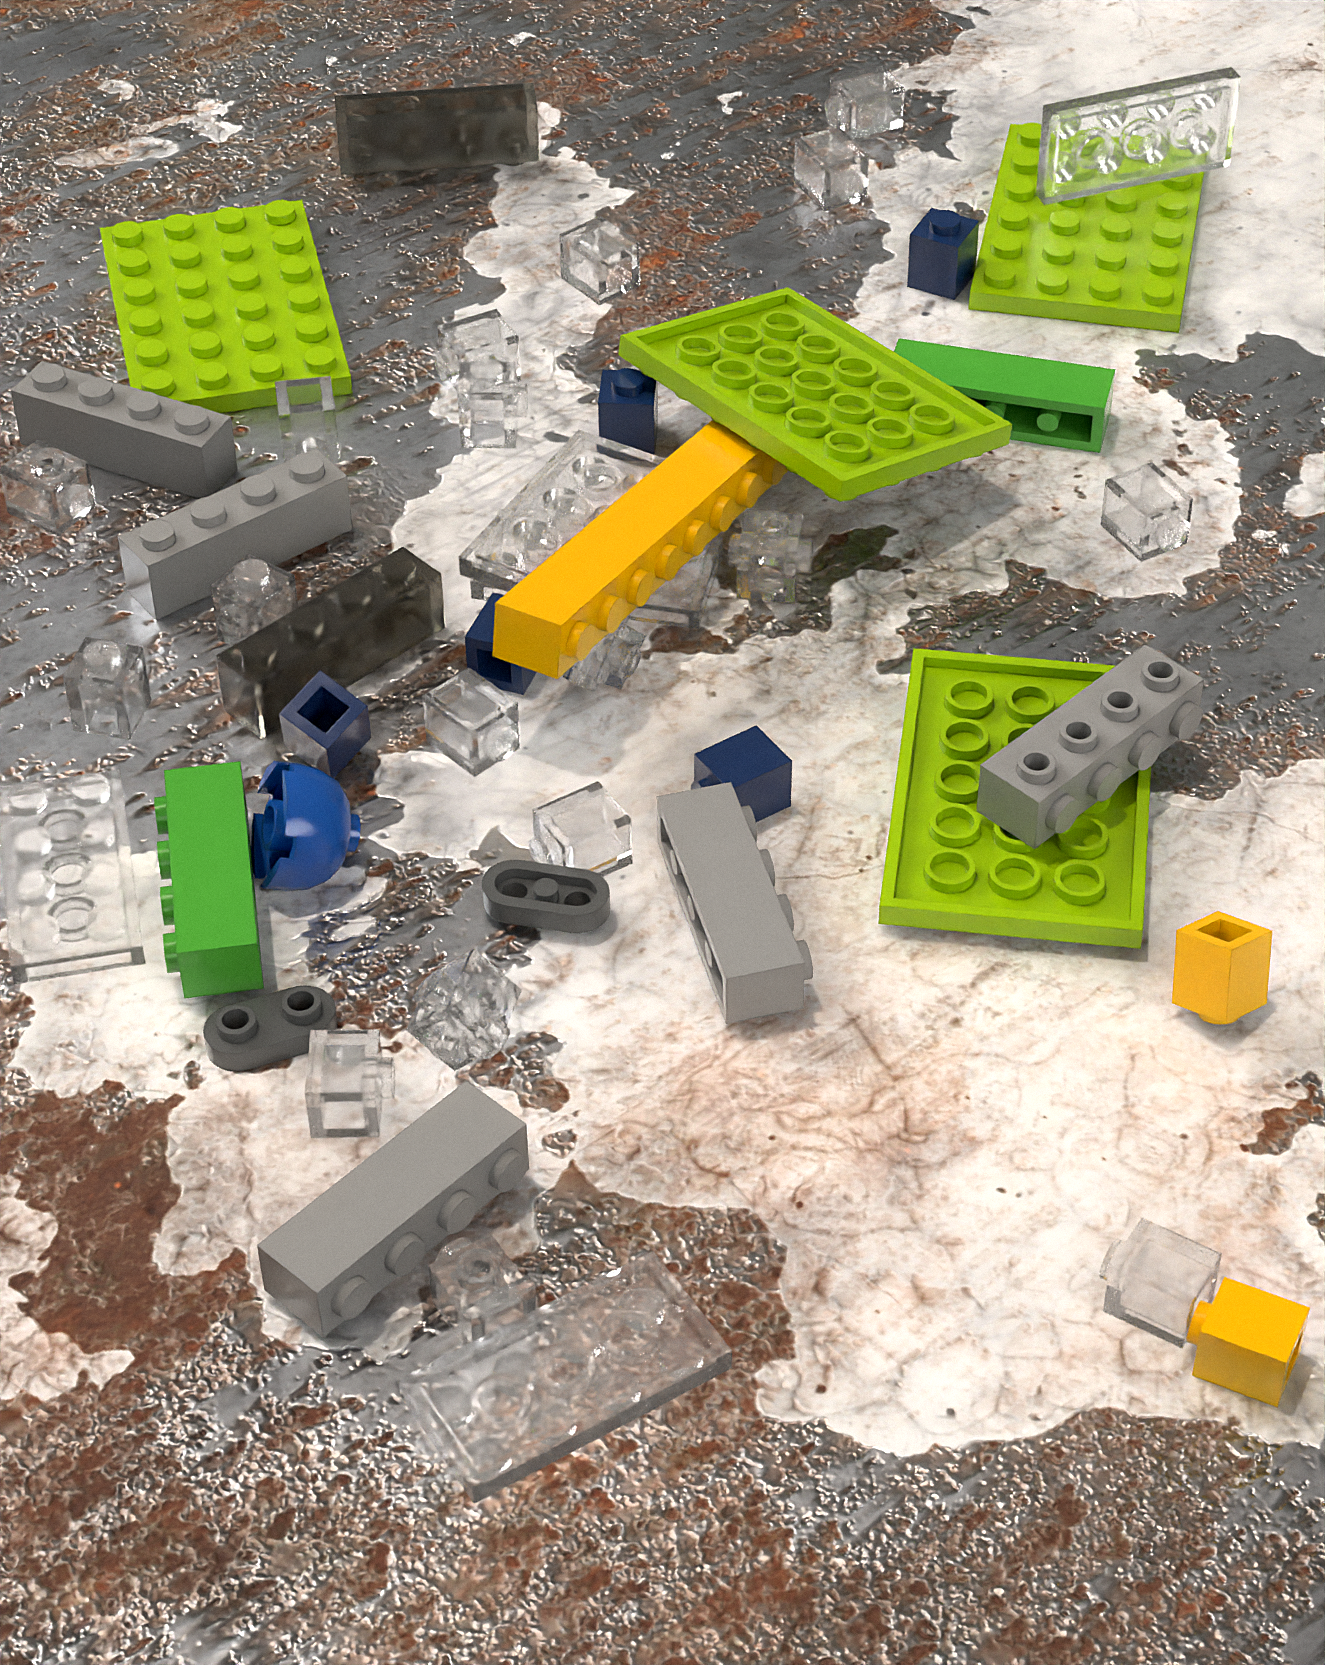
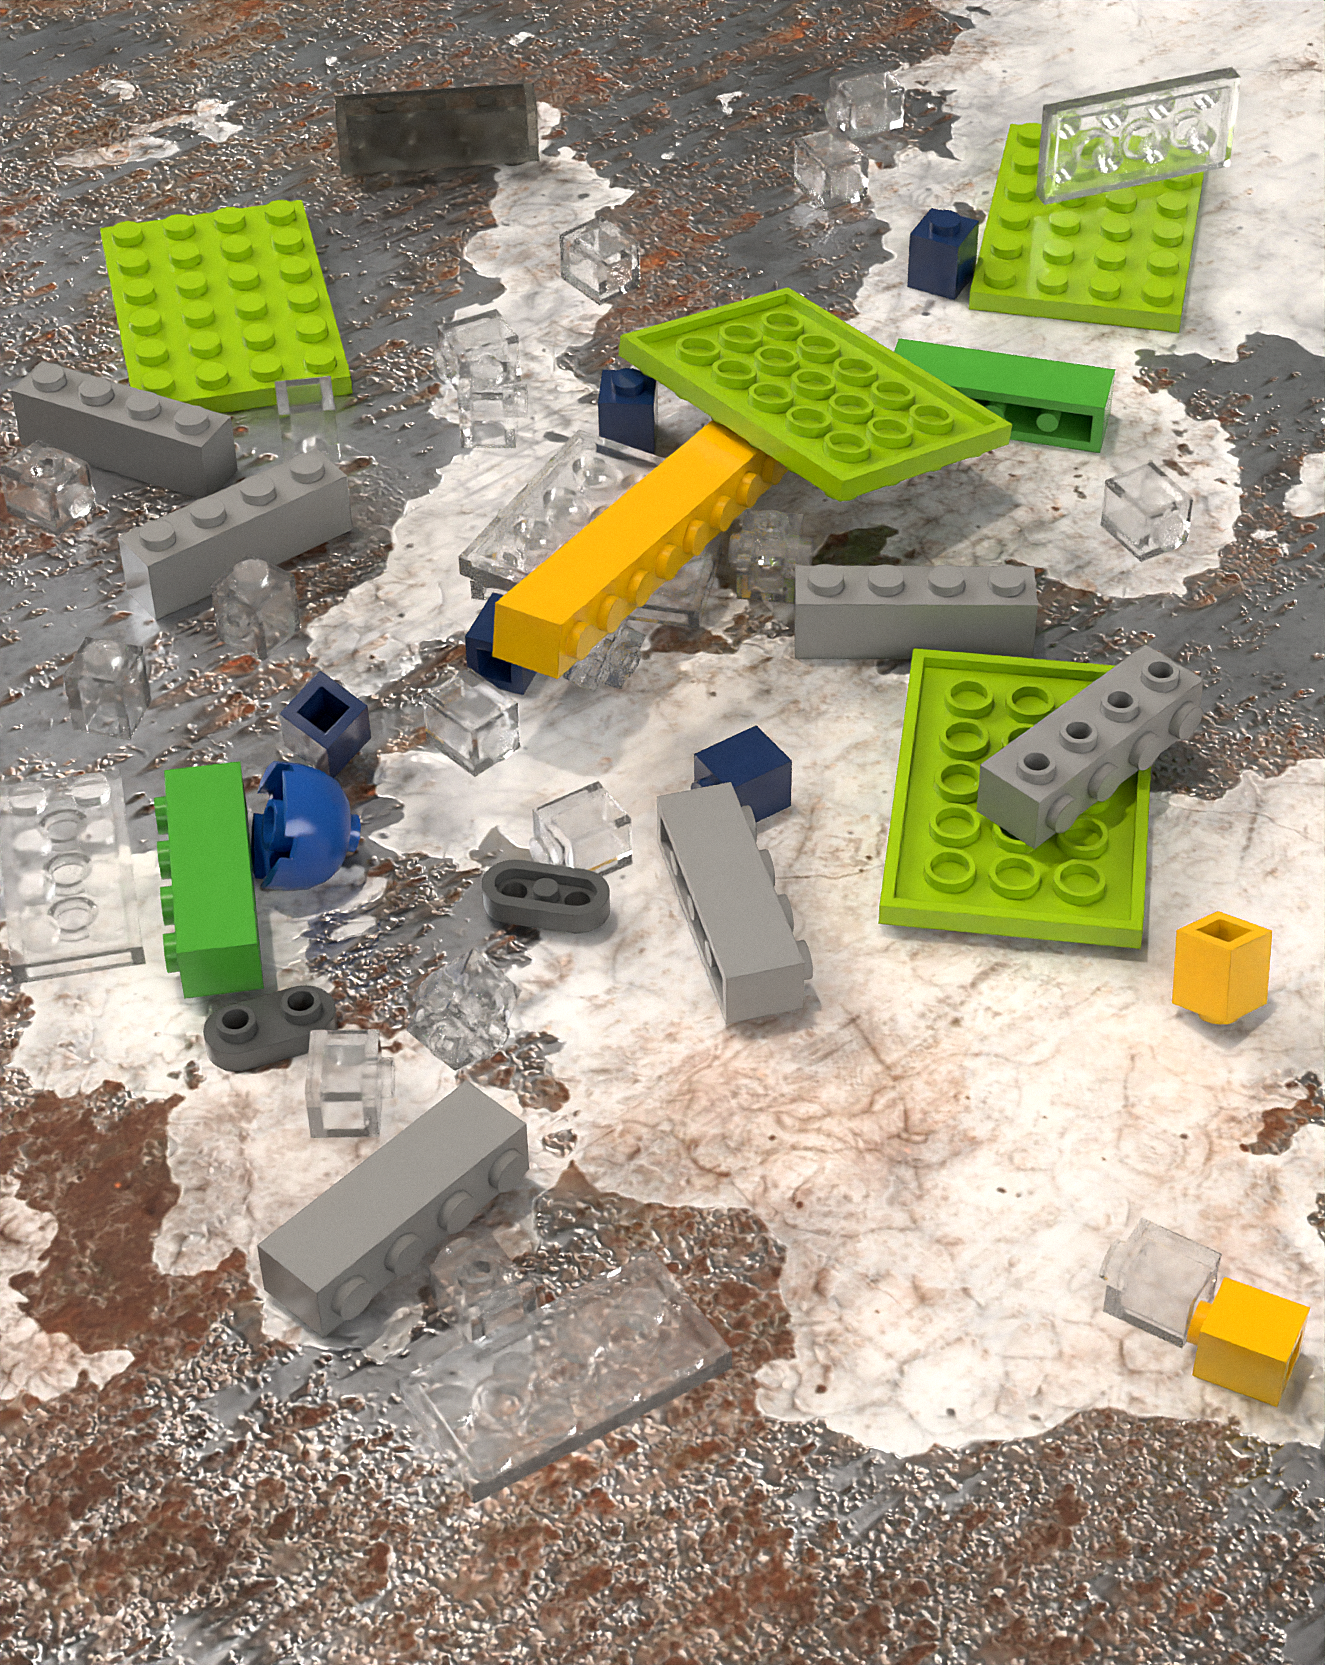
clear smoke brick [216,547,446,739] -> none
none -> light grey brick [794,564,1038,659]

